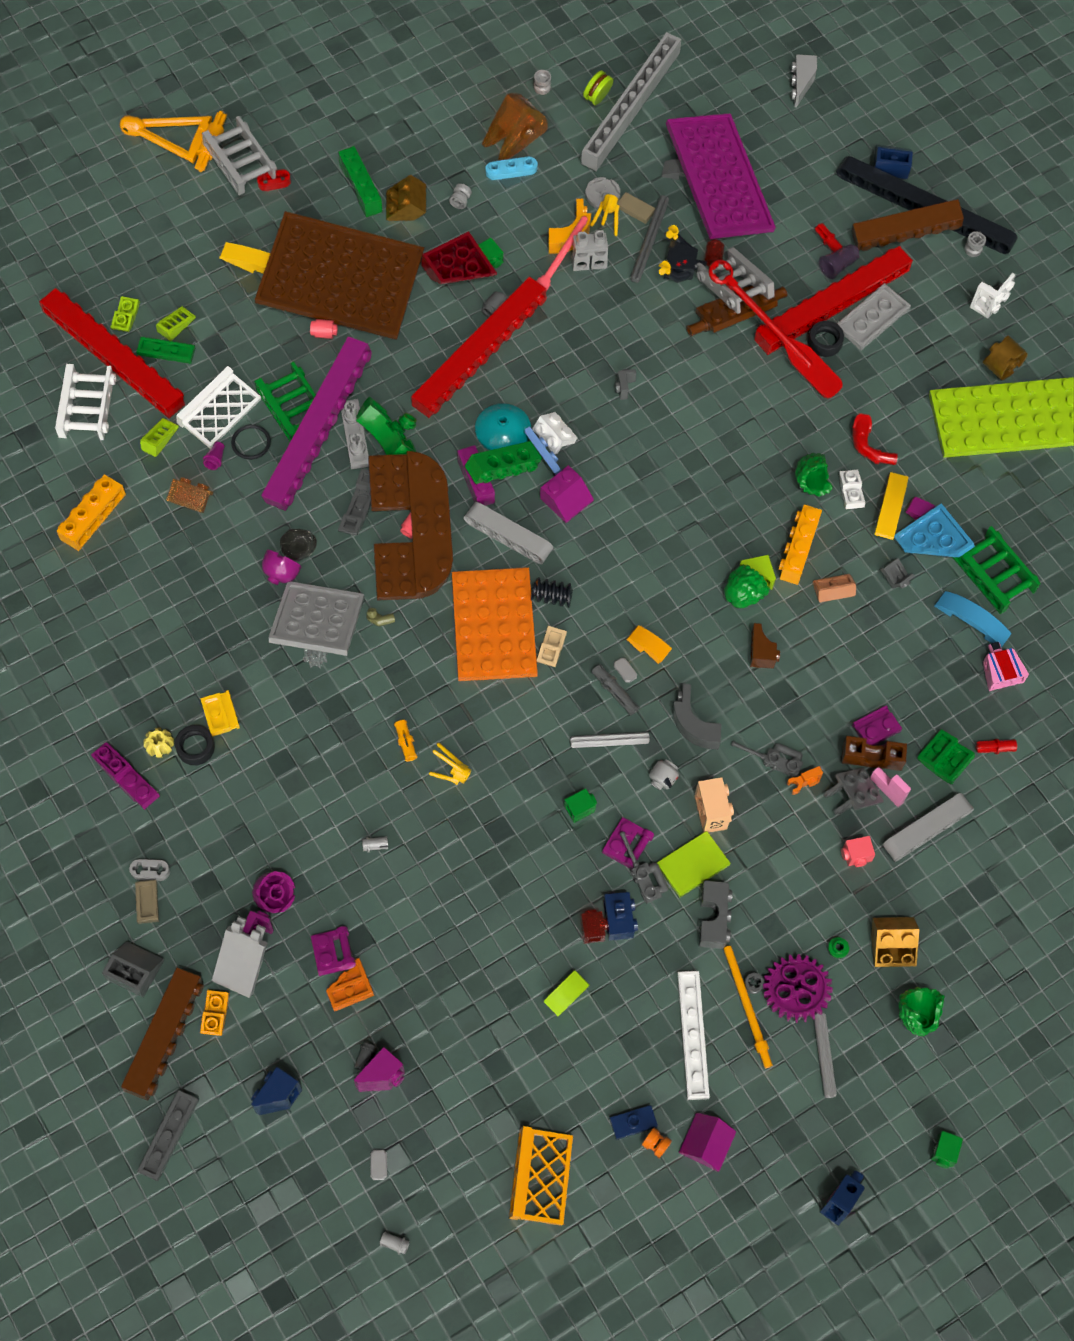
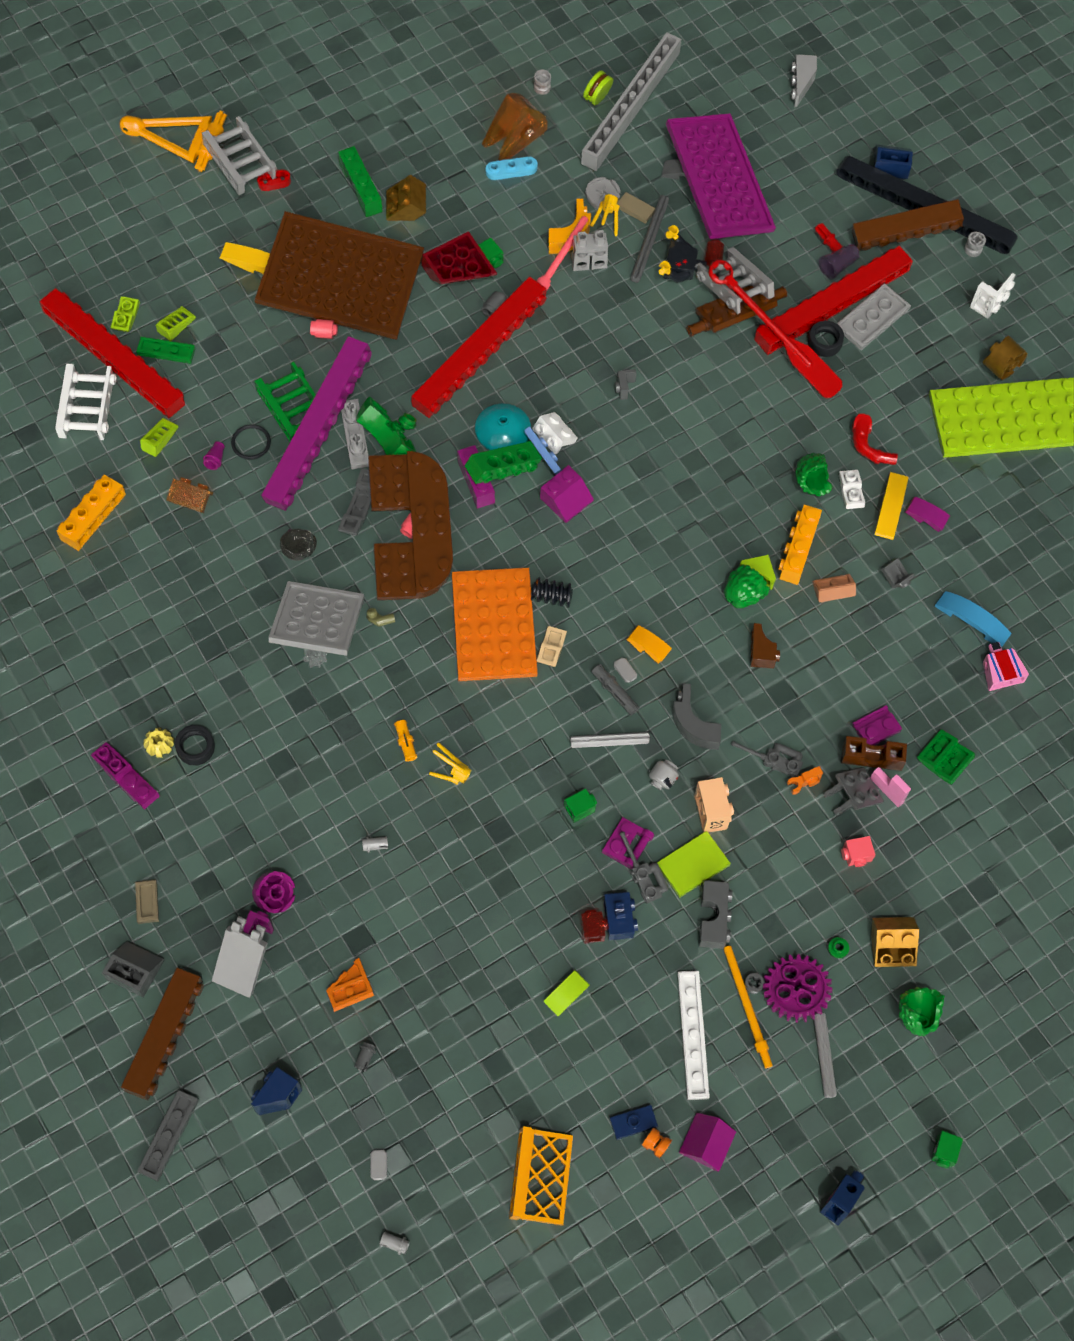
light grey beam [129,859,170,881] -> none
white fence [176,366,261,449] -> none
yellow plate [200,690,240,736] -> none
light orange slope [200,990,230,1036] -> none
magenta cylinder [262,549,301,585] -> none
magenta plate [311,926,356,976] -> none
magenta slope [354,1047,405,1092] -> none
light grey wheel [449,184,472,209] -> none
light grey beam [464,502,553,564] -> none
light grey beam [882,793,974,862] -> none
dark azure plate [894,503,975,557] -> none
green fence [952,526,1041,615] -> none
red axle [976,738,1017,754] -> none

